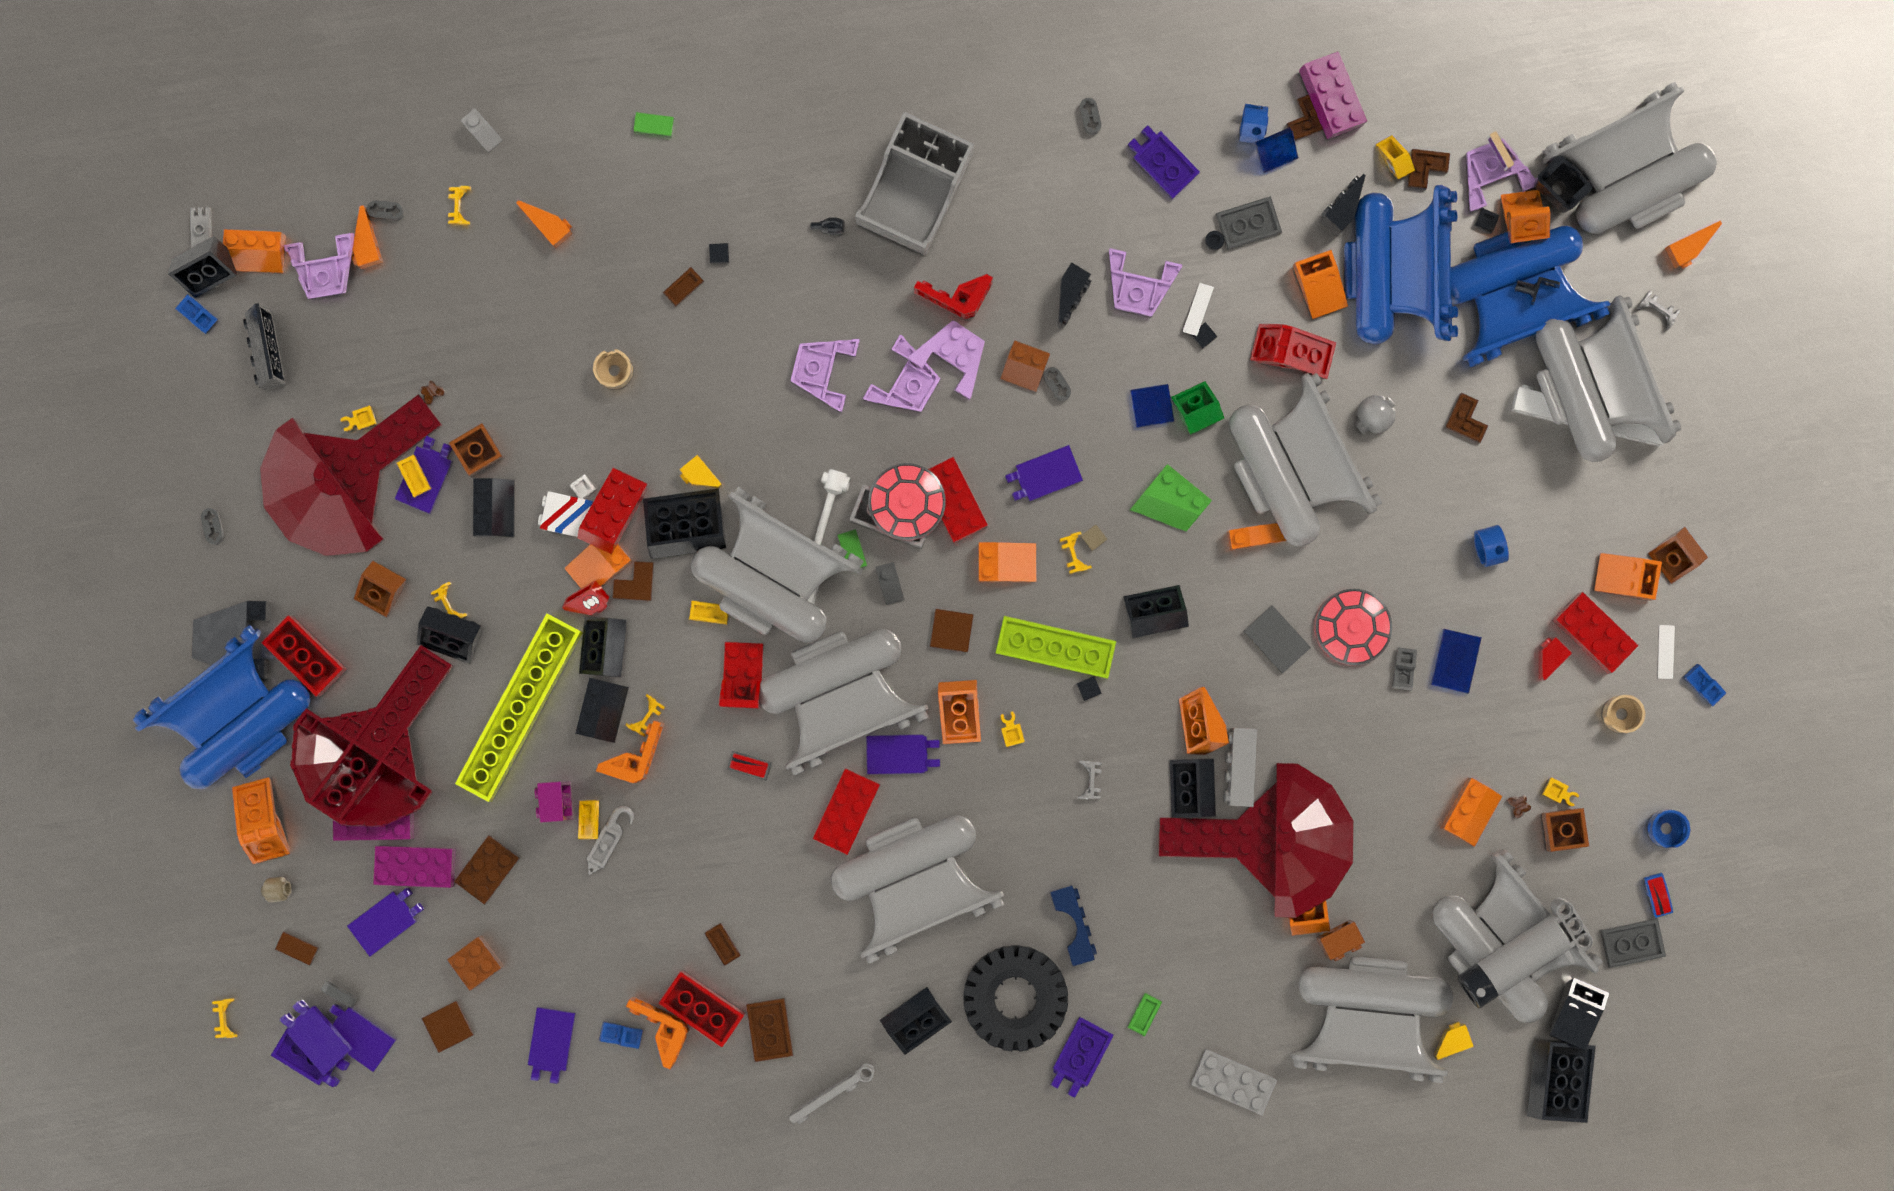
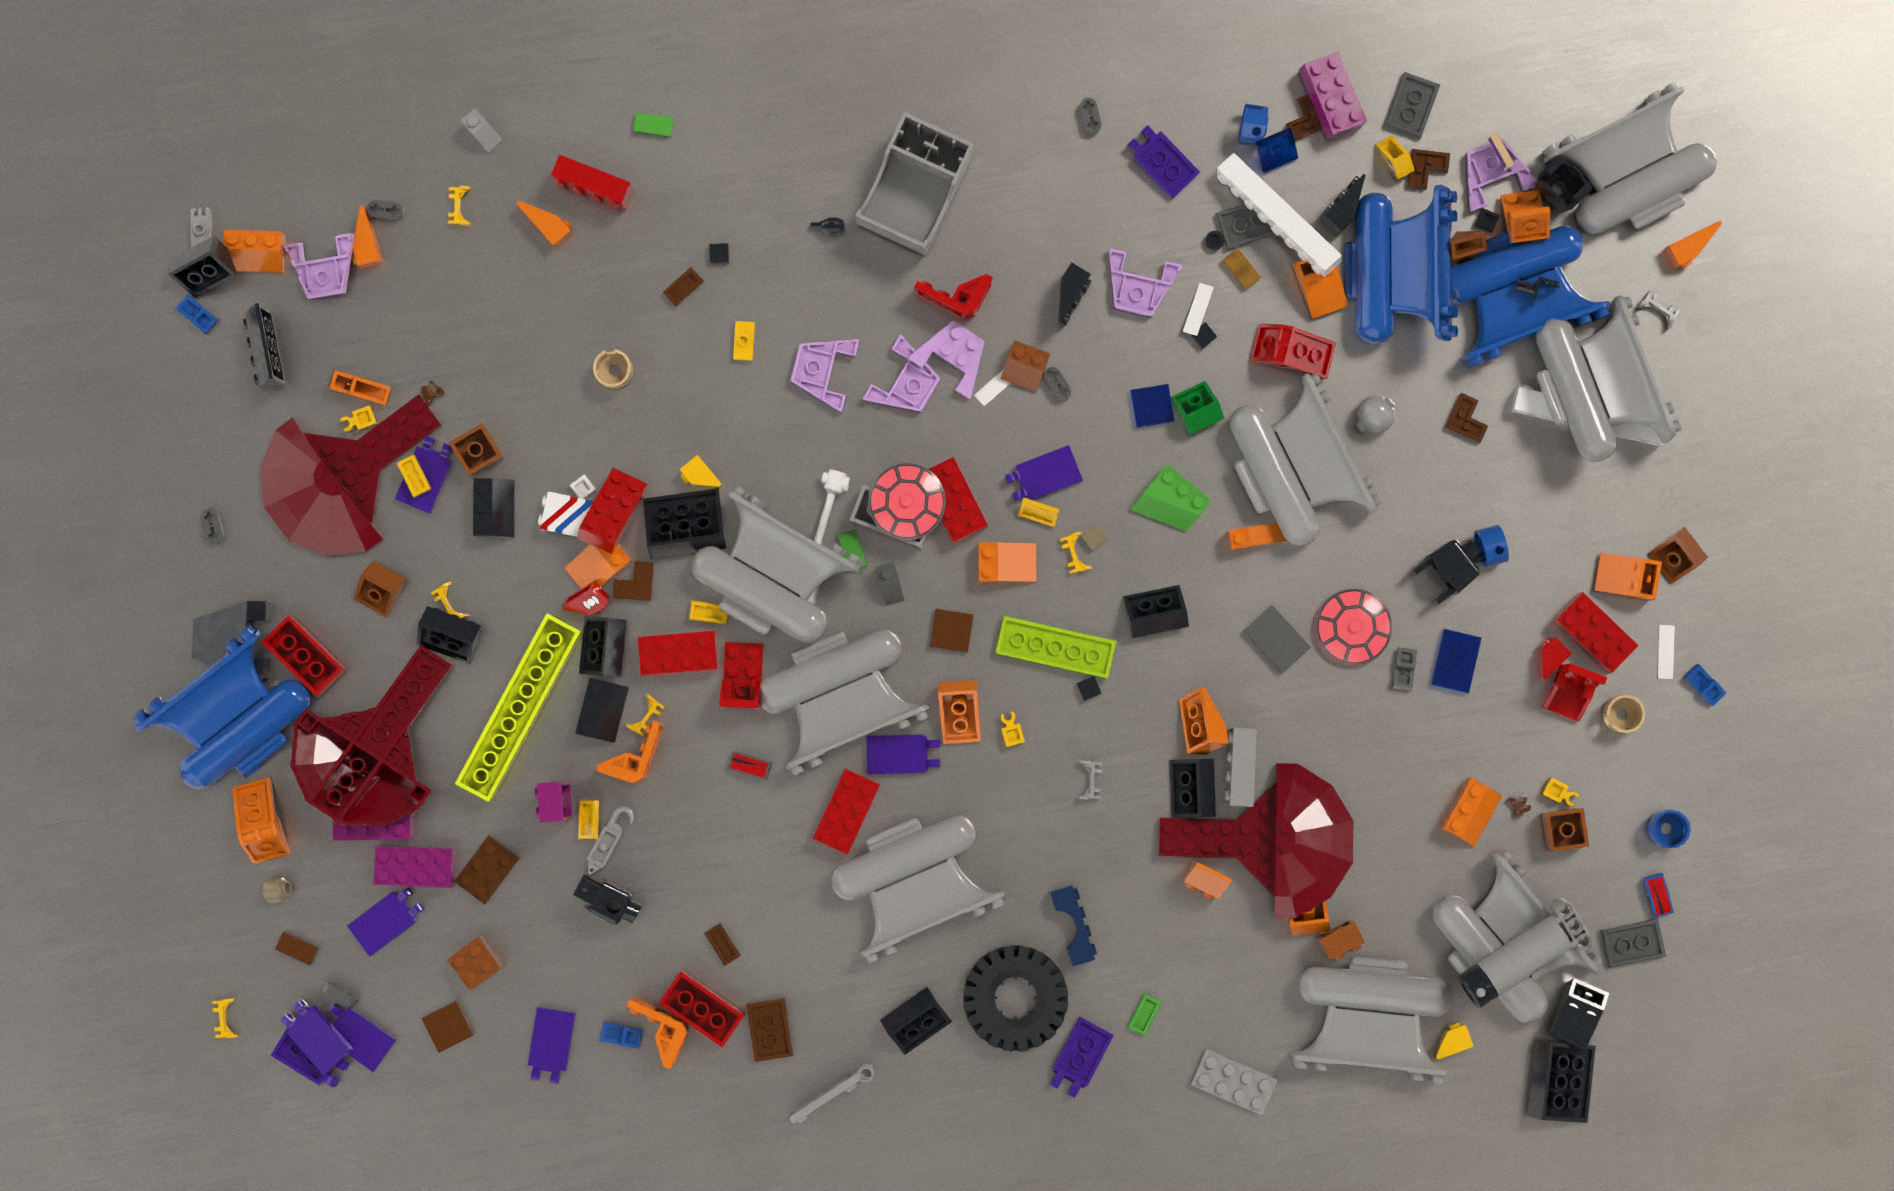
none -> orange slope [327,370,391,406]
none -> red brick [551,154,634,211]
none -> black piece [573,874,642,925]
none -> red brick [638,631,719,676]
none -> yellow plate [733,321,755,361]
none -> white sticker [974,369,1010,406]
none -> yellow plate [1018,498,1060,527]
none -> orange slope [1183,860,1232,900]
none -> white brick [1217,153,1342,277]
none -> pearl gold tile [1222,248,1261,290]
none -> dark grey tile [1385,72,1440,139]
none -> black piece [1411,540,1484,605]
none -> dark orange slope [1449,231,1487,265]
none -> red bracket [1542,663,1608,722]

